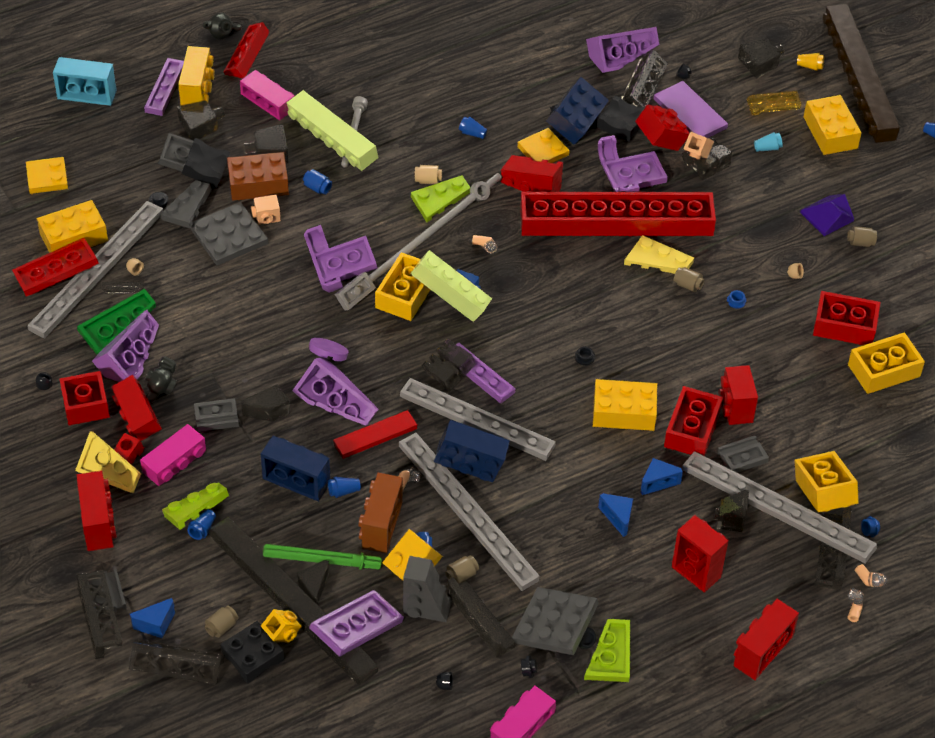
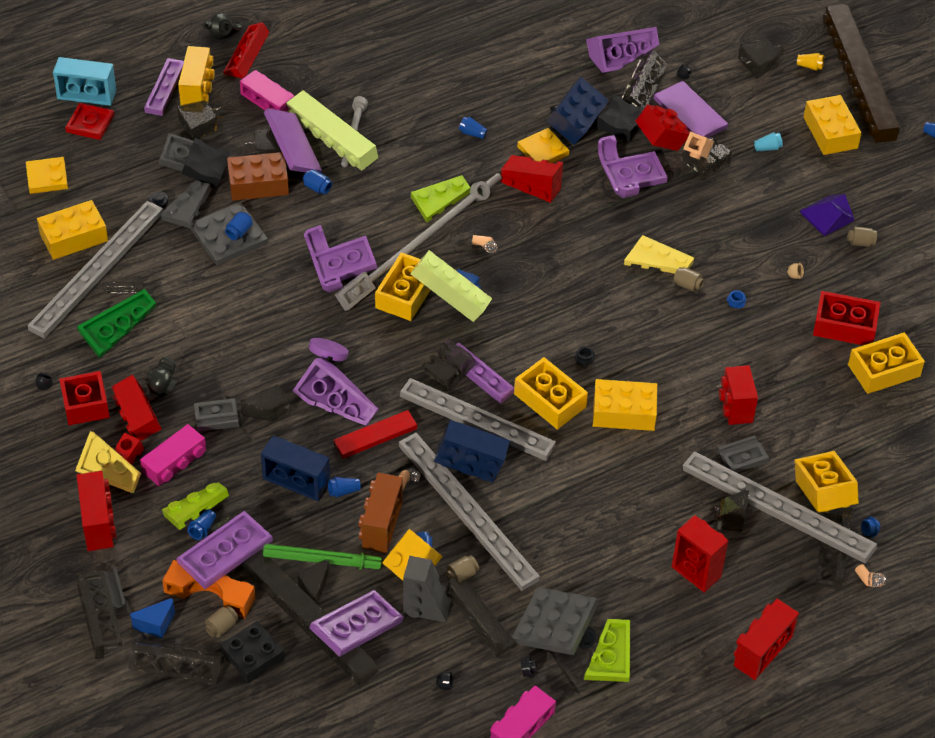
red plate [12,238,99,297] -> none
medium lavender wedge [92,310,159,382] -> none
tan hinge [126,258,144,276] -> none
light nougat brick [251,195,281,225] -> none
yellow brick [261,609,302,643] -> none
tan brick [415,165,442,184] -> none
red brick [520,192,716,236] -> none
blue slope [598,493,633,537] -> none
blue slope [641,458,683,495] -> none
red brick [664,386,723,456] -> none
clear yellow plate [747,91,801,115] -> none
arm [848,588,864,622] -> none
none -> red tile [65,103,114,140]
none -> orange arch [162,560,255,619]
none -> medium lavender tile [177,511,273,589]
none -> blue brick [225,212,253,240]
none -> medium lavender tile [264,108,322,173]
none -> yellow brick [514,357,588,430]

